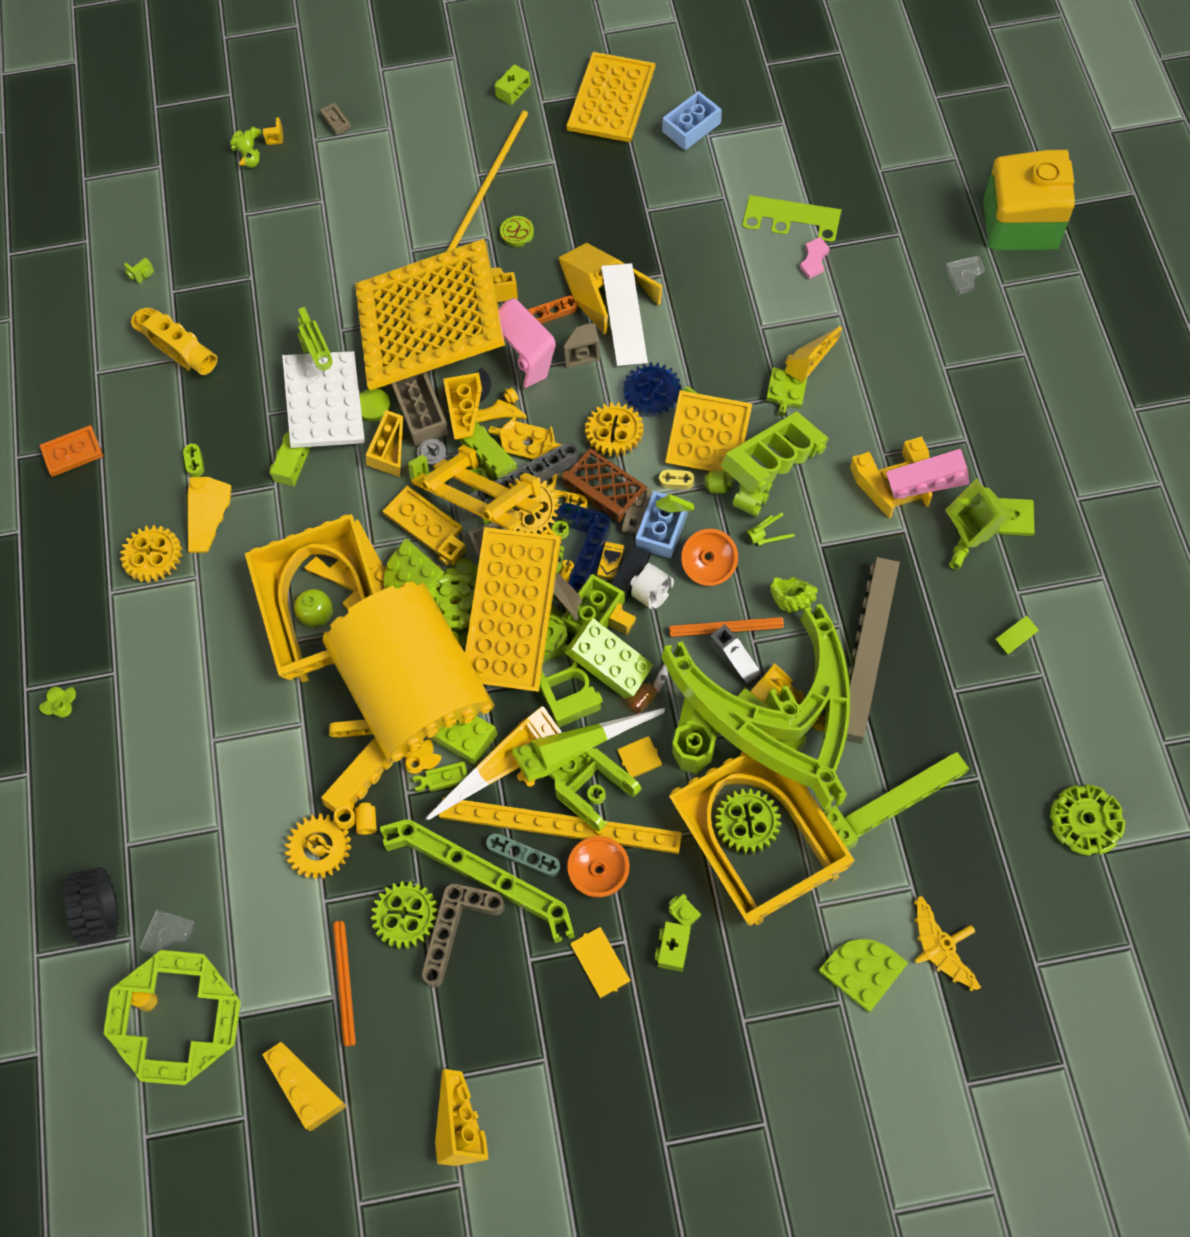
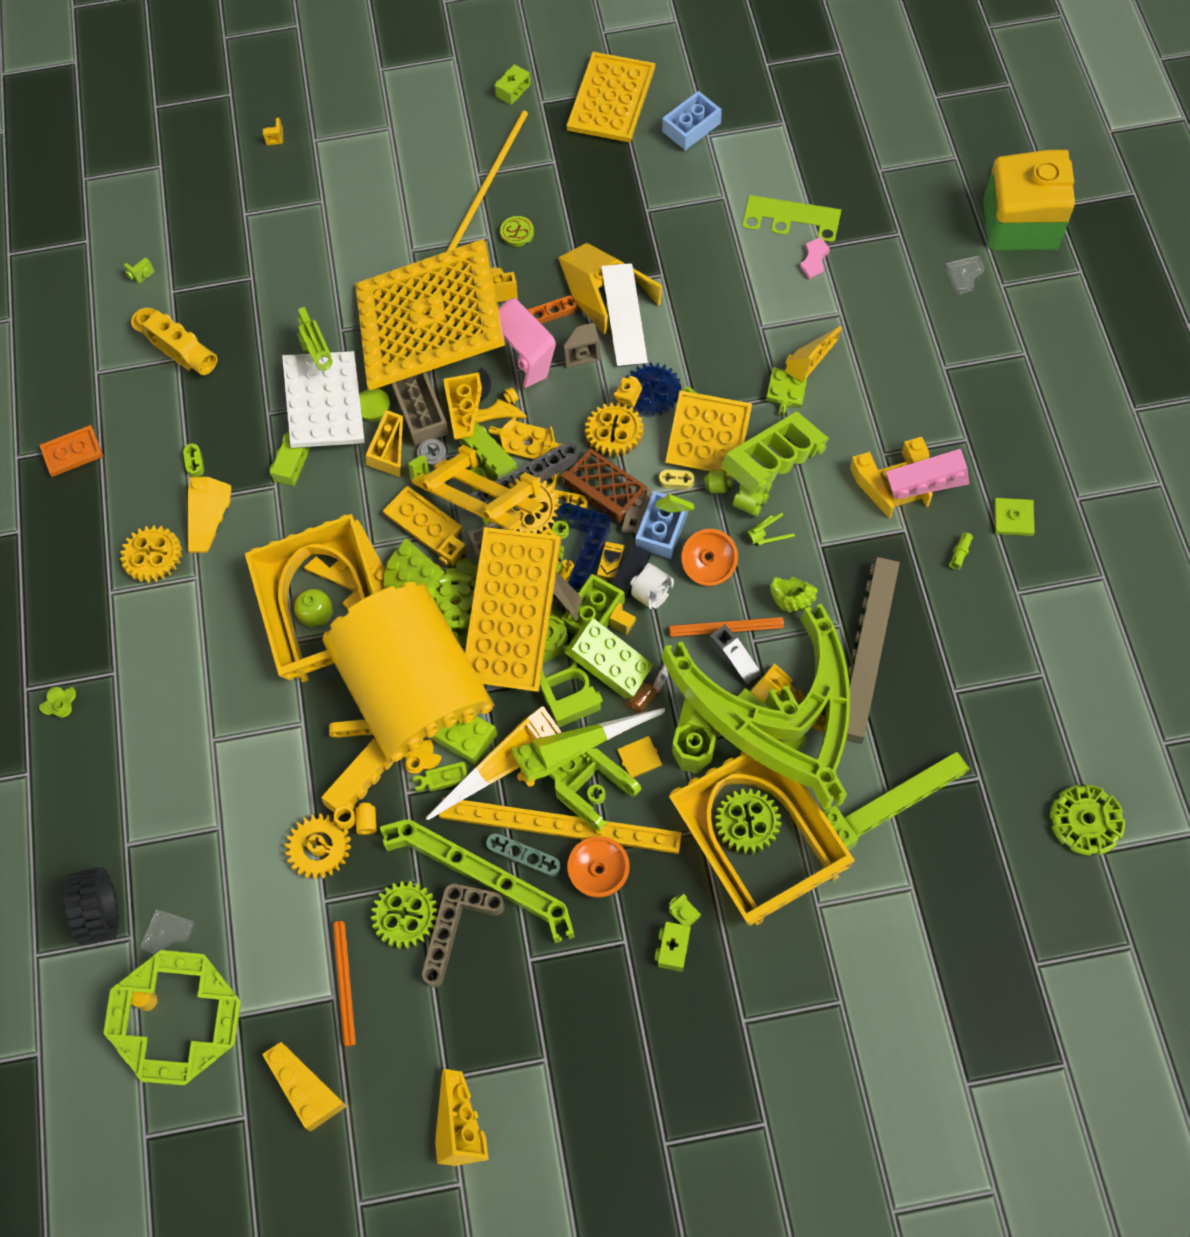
lime animal [230,127,262,168] -> none
dark tan plate [320,103,351,135] -> none
yellow piece [570,927,631,998] -> none
lime plate [819,939,908,1013] -> none
yellow bar [914,896,981,991] -> none
lime piece [945,479,1013,548] -> none
lime slope [996,616,1039,654] -> none
none -> yellow brick [614,376,642,407]

